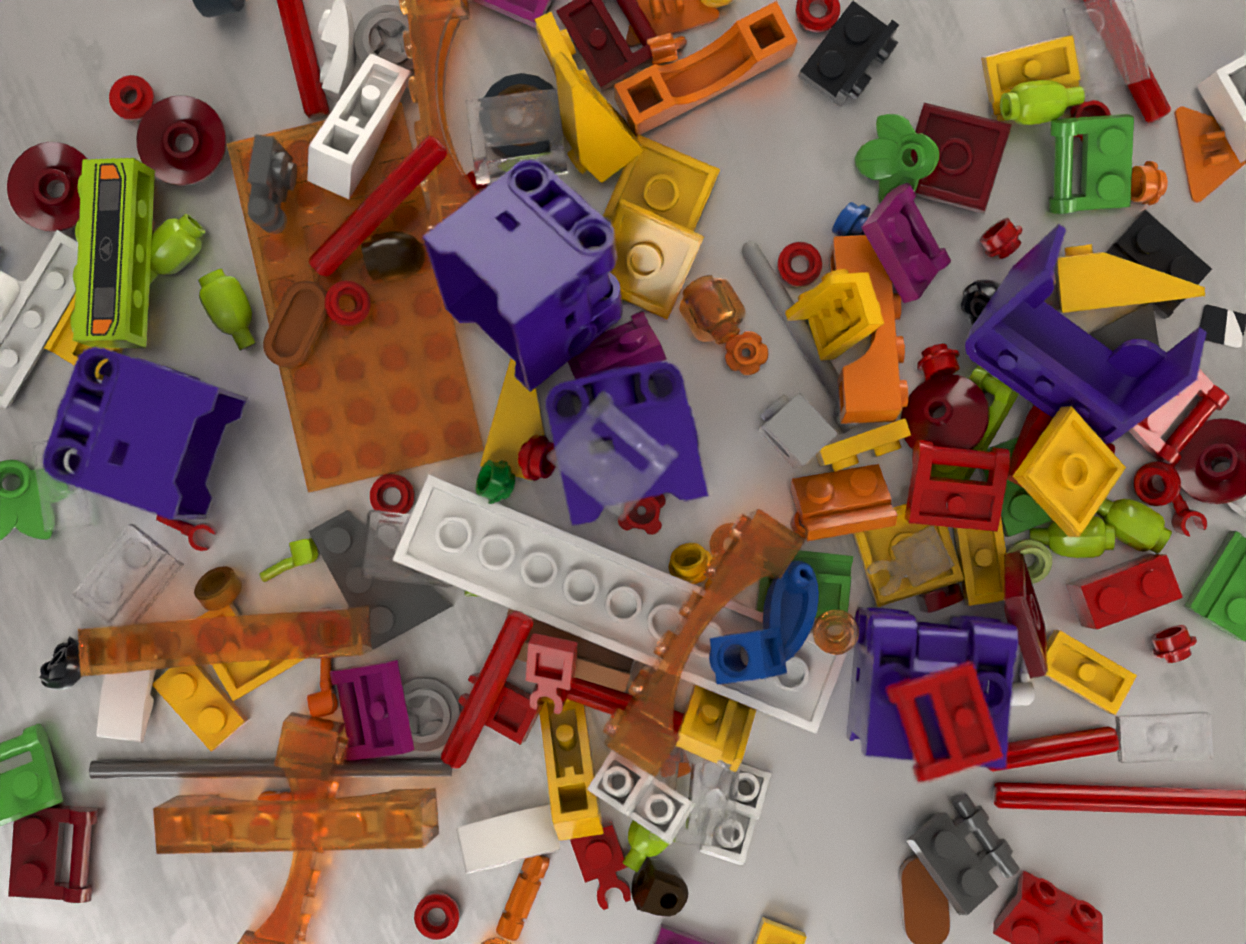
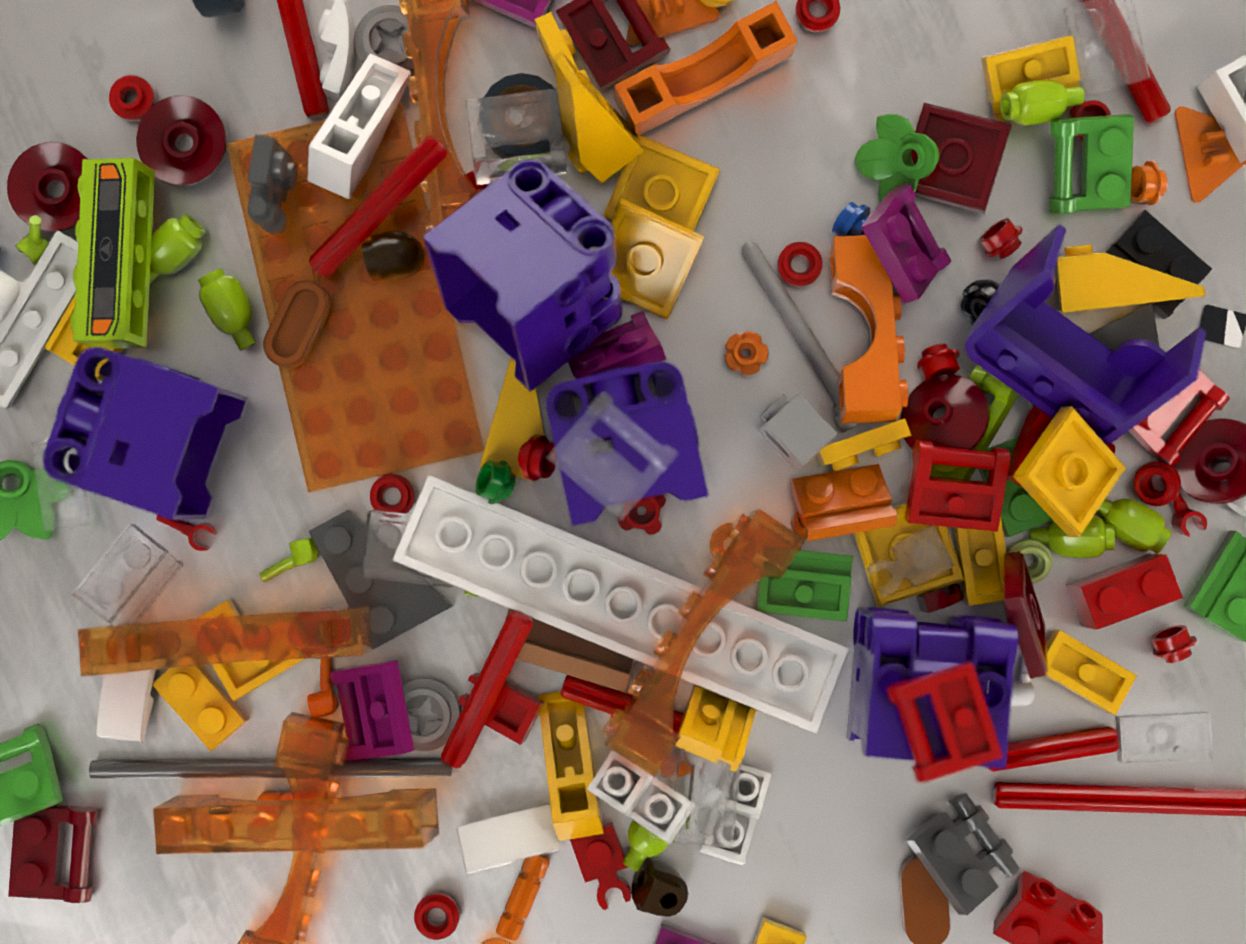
black plate [38,637,91,690] -> none
pearl gold tile [194,566,242,611] -> none
red plate [324,280,371,327] -> none
plate [525,633,578,714] -> none
orange hand [647,33,687,65] -> none
yellow plate [668,543,714,584] -> none
clear orange head [679,275,746,345] -> none
blue brick [709,627,787,685] -> none
blue arm [763,561,819,662] -> none
yellow bracket [785,269,884,361] -> none
black bracket [798,1,899,107] -> none
clear orange plate [813,610,859,655] -> none
none -> lime hand [15,215,49,265]

